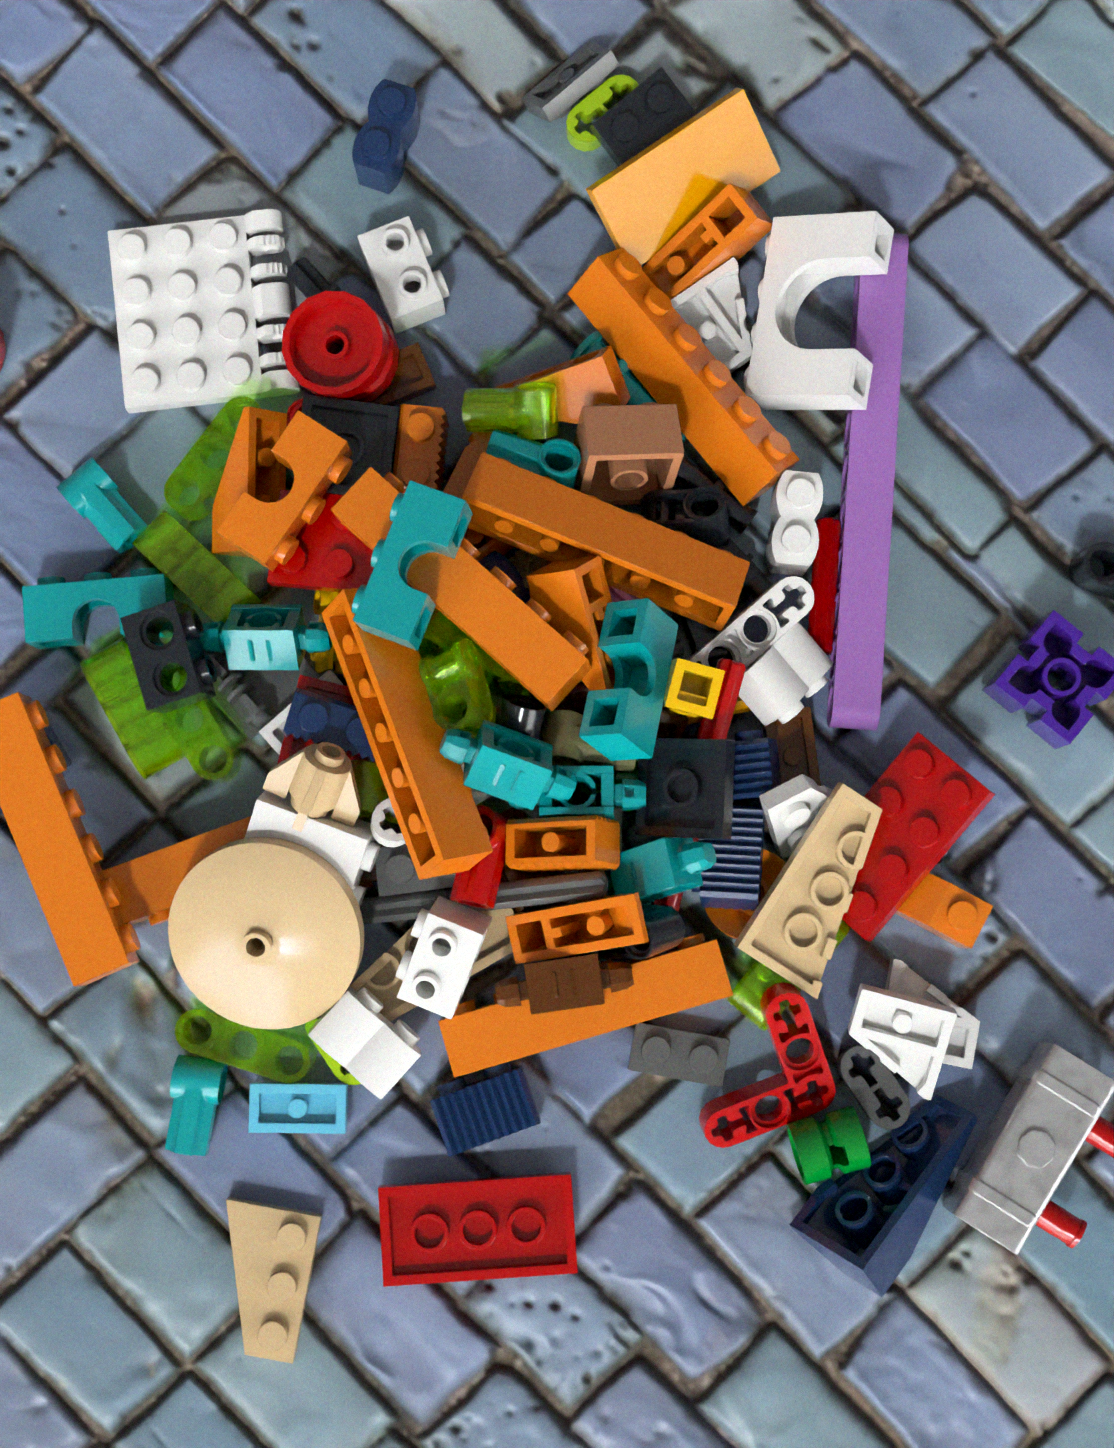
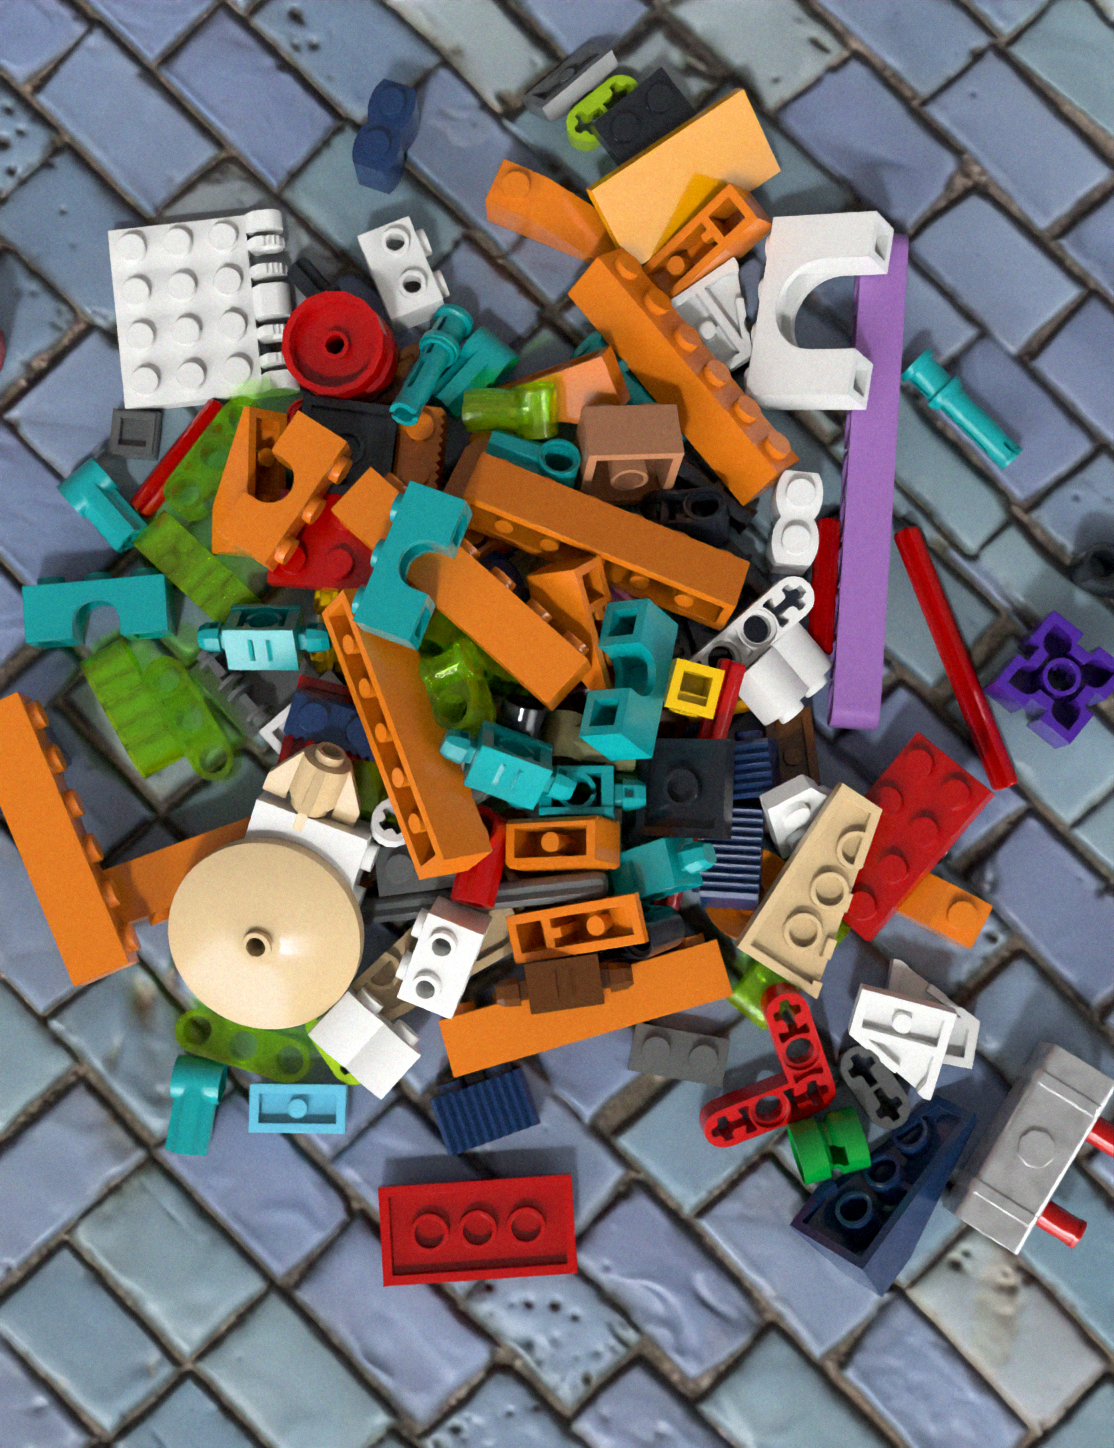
black brick [120,600,217,714] -> none
tan wing [226,1197,323,1364] -> none
none -> dark grey tile [108,408,163,461]
none -> red axle [130,399,231,519]
none -> teal pin [389,303,475,426]
none -> teal piece [430,325,520,422]
none -> orange slope [485,159,617,264]
none -> red axle [894,526,1017,791]
none -> teal pin [901,347,1023,471]

